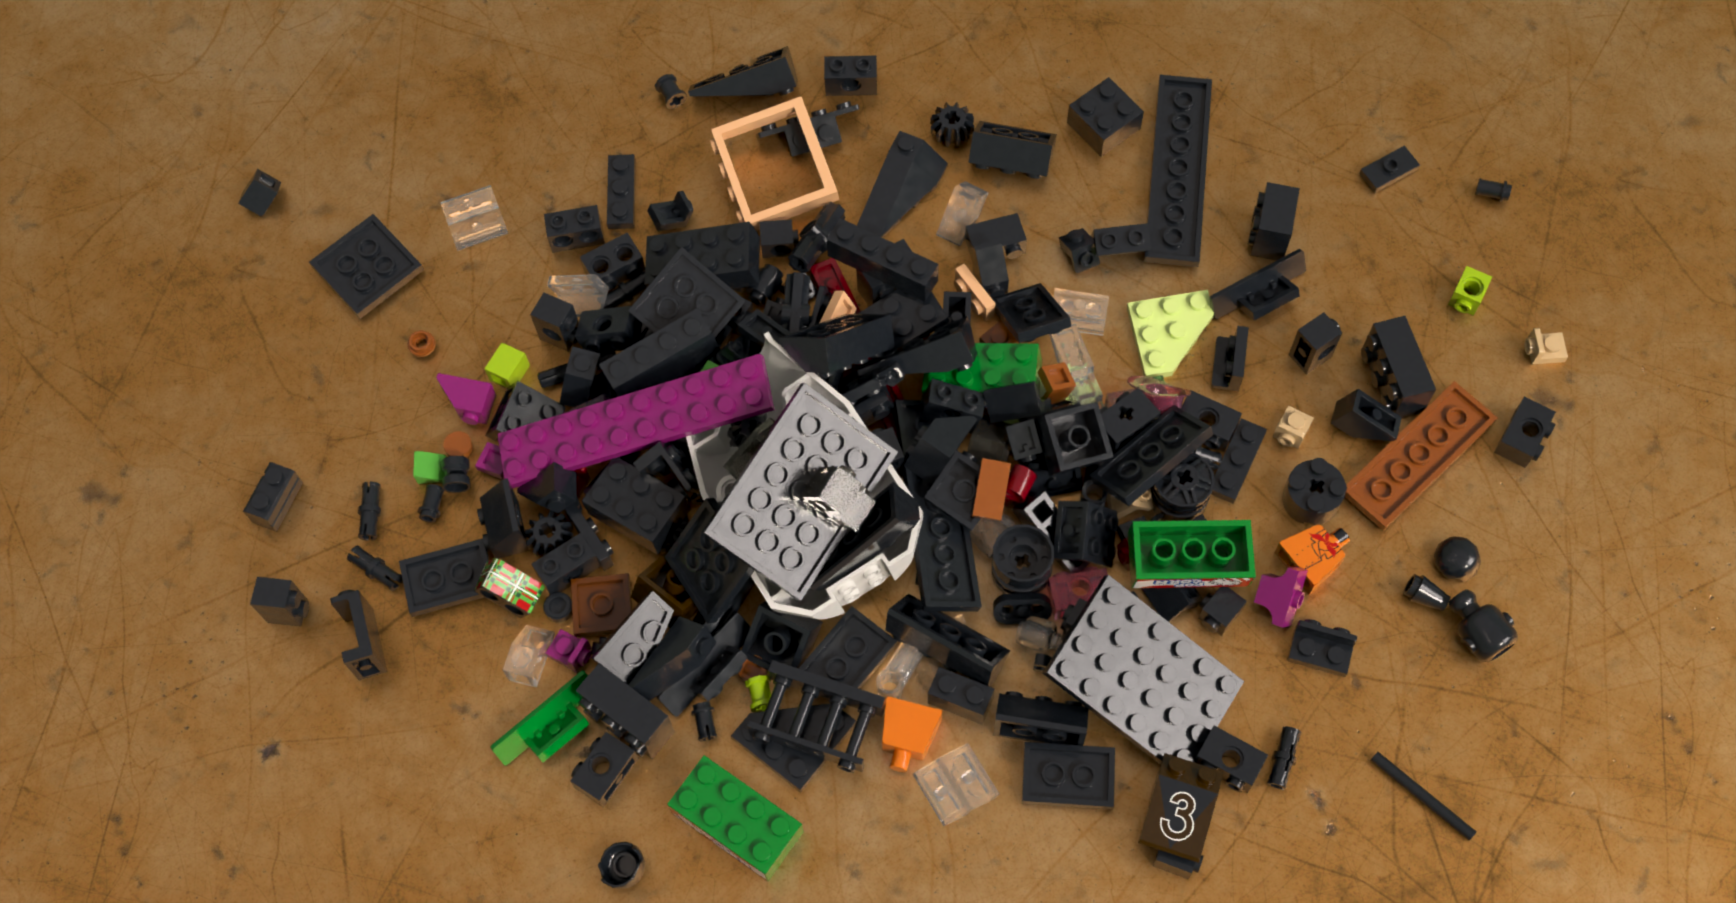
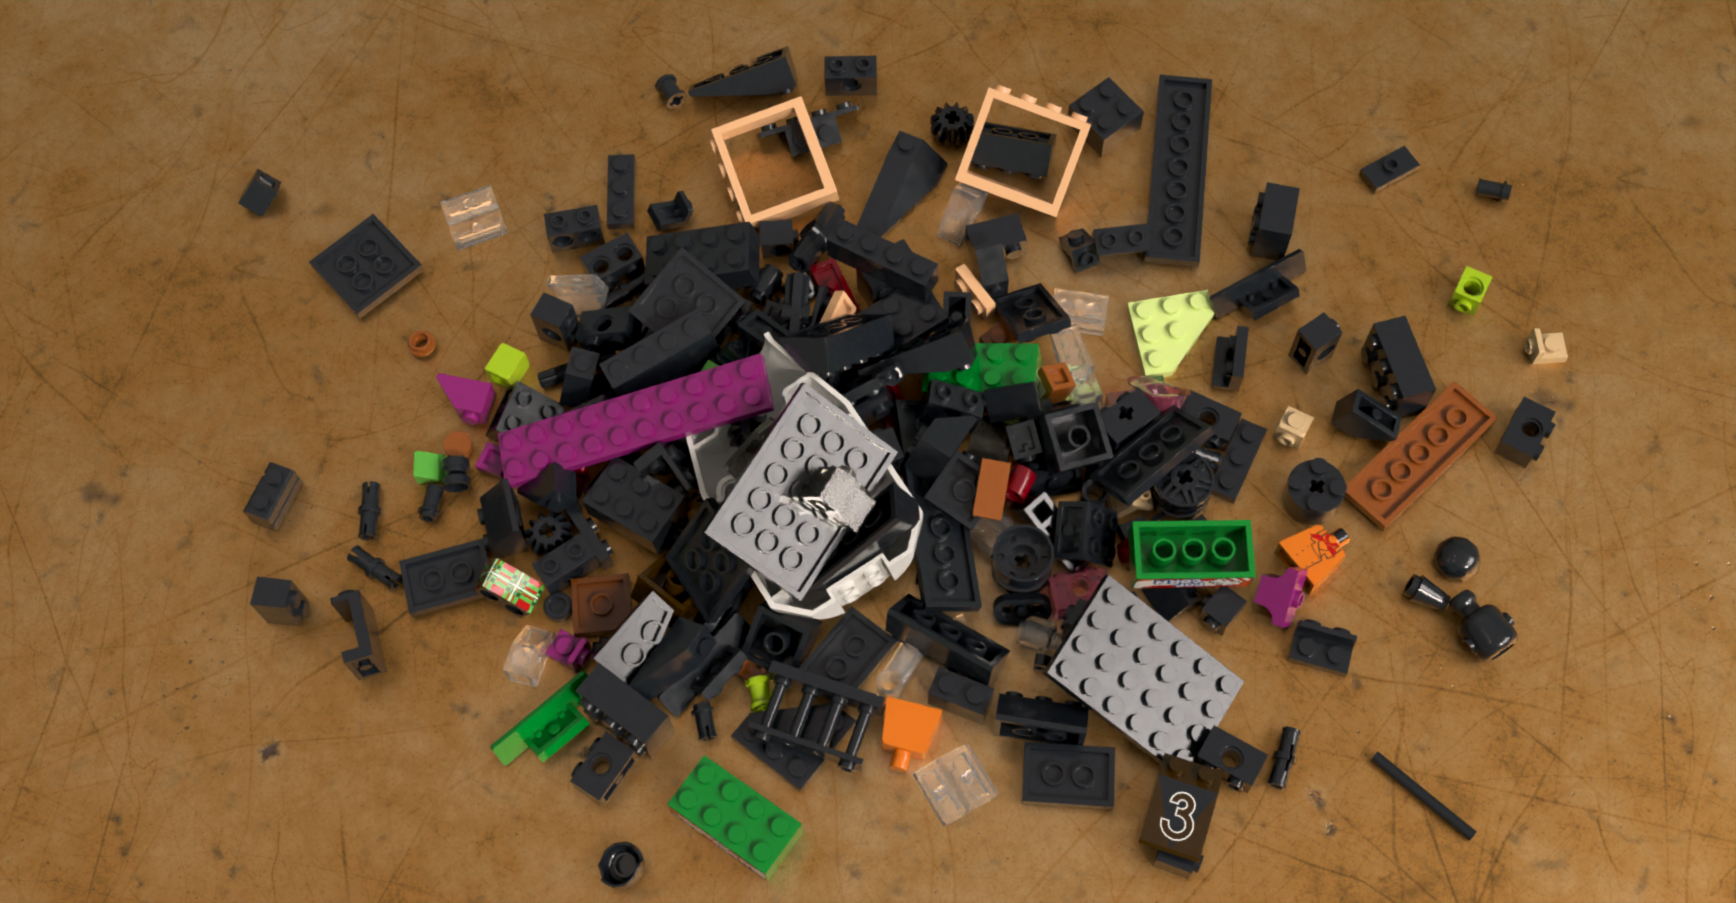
none -> light nougat window [955,84,1091,217]

